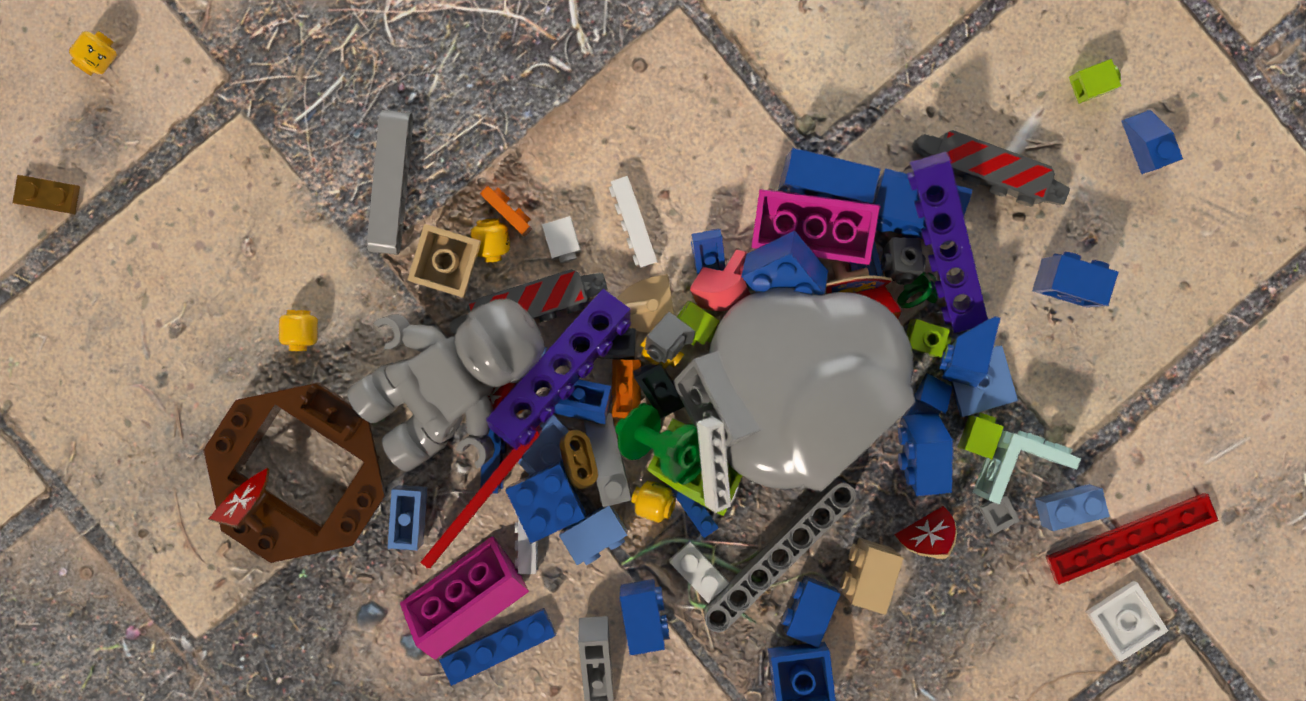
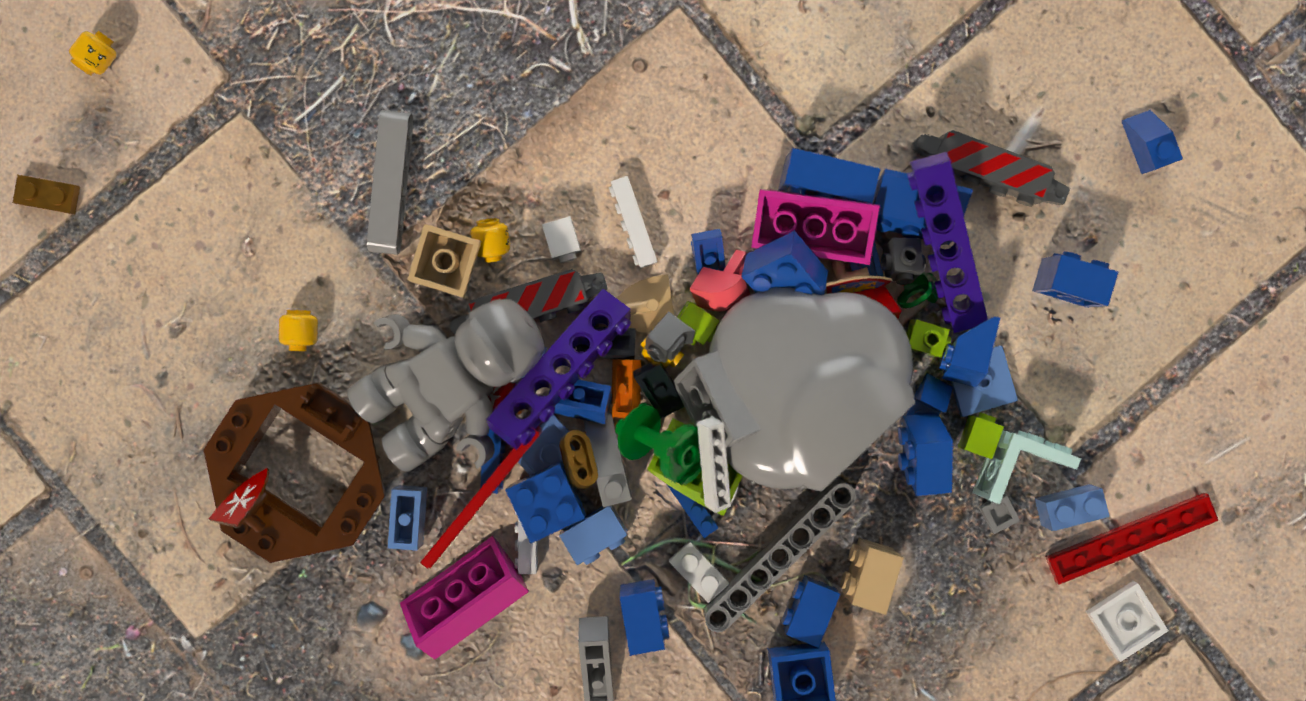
blue plate [439,608,556,686] -> none
orange plate [480,185,532,237] -> none
yellow head [631,480,676,523] -> none
red shield [894,506,957,559] -> none
lime brick [1068,59,1122,104] -> none

